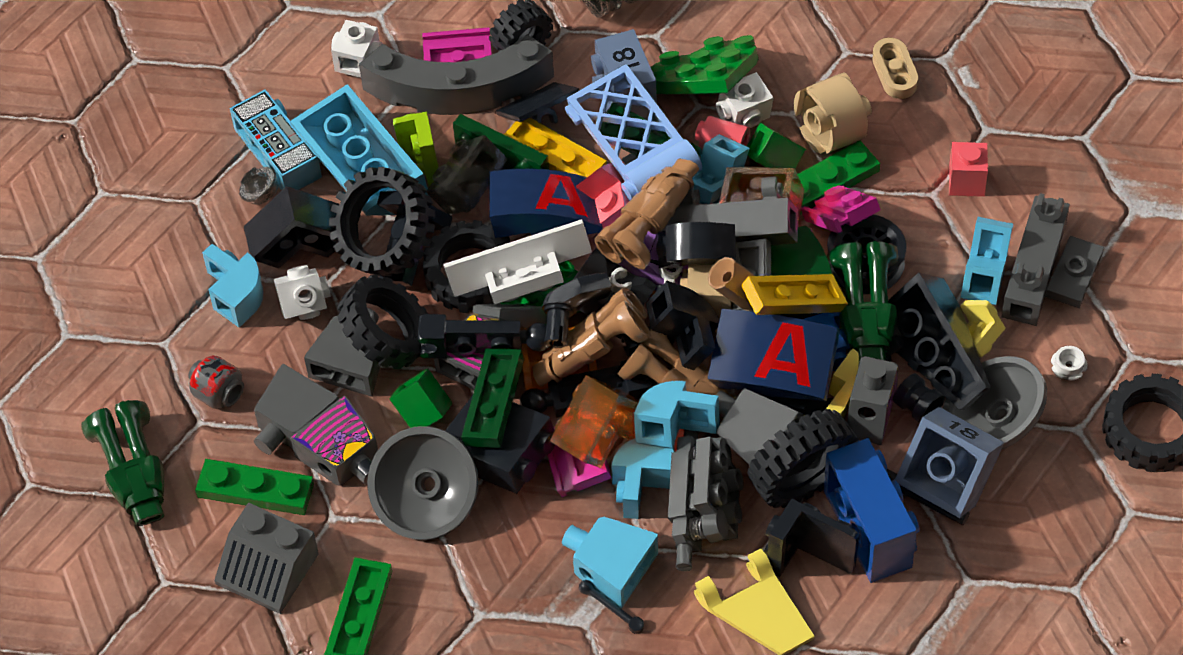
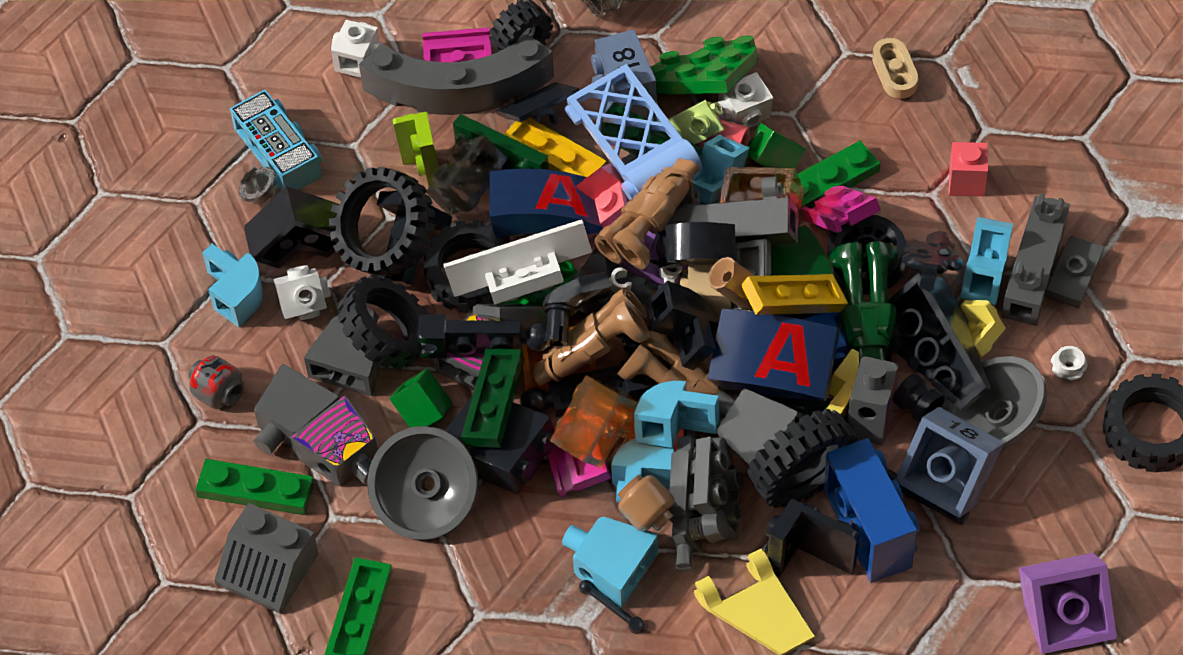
dark green piece [81,400,165,526] -> none
medium azure slope [290,84,430,216] -> none
tan brick [794,72,872,154] -> none
none -> medium nougat head [618,474,674,531]
none -> yellowish green hinge [668,100,724,144]
none -> black piece [900,231,963,291]
none -> medium lavender slope [1019,553,1117,654]

